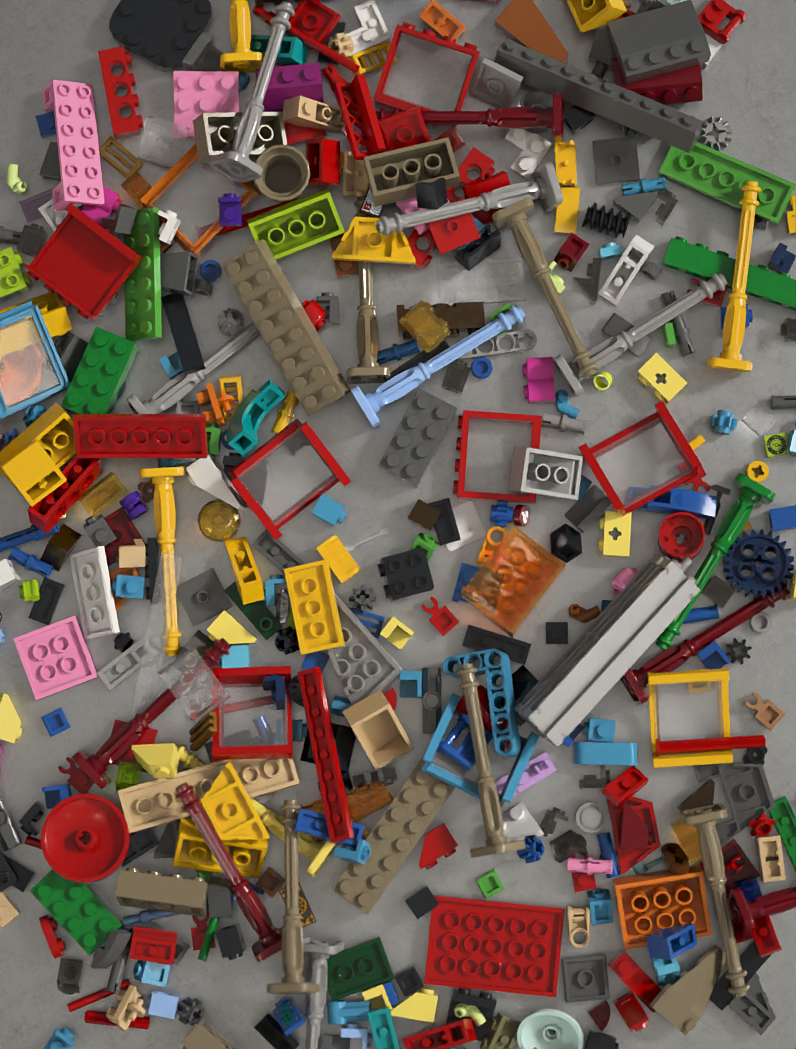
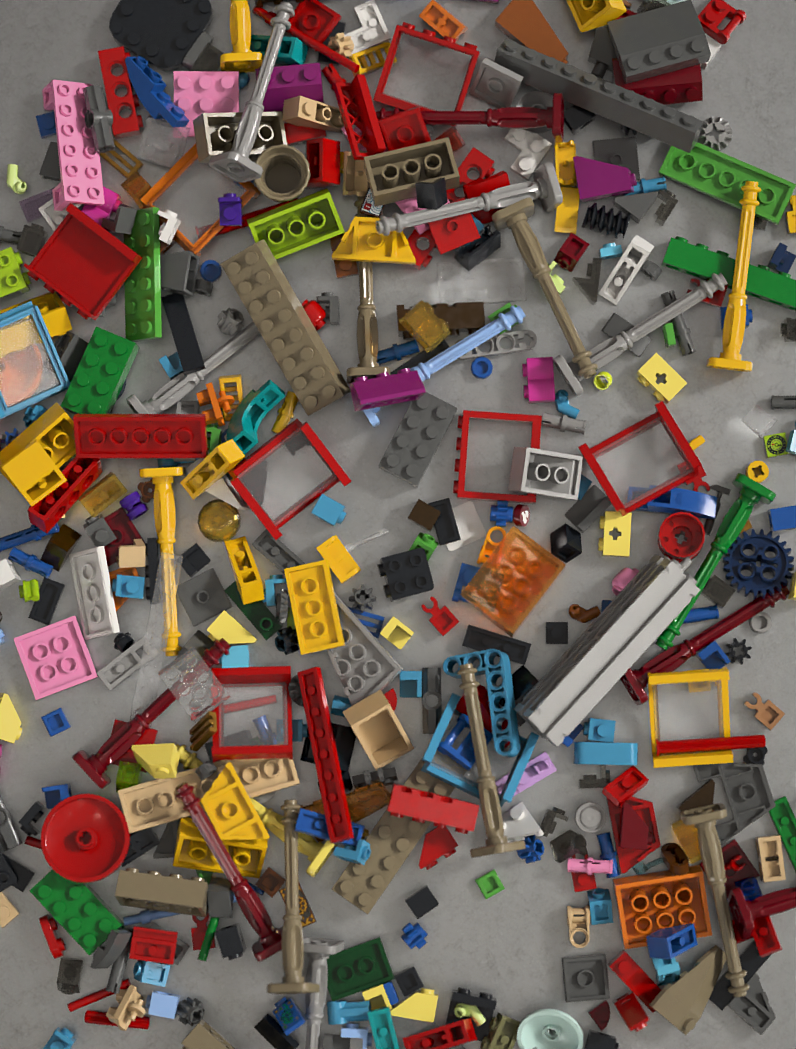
red plate [58,757,95,794] -> none
dark blue bracket [262,675,285,710] -> none
blue tile [301,651,329,674] -> none
red plate [424,895,565,997] -> none
clear smoke brick [441,359,471,395] -> none
dark azure gear [710,410,738,435] -> none
red plate [748,812,776,837] -> none
none -> dark grey piece [83,85,115,153]
none -> blue slope [125,56,190,127]
none -> black panel [176,543,211,577]
none -> yellow slope [180,439,245,500]
none -> dark grey axle [195,760,217,780]
none -> magenta slope [350,368,426,412]
none -> red wedge [387,783,480,834]
none -> blue gear [401,922,428,949]
none -> magenta slope [573,156,637,202]

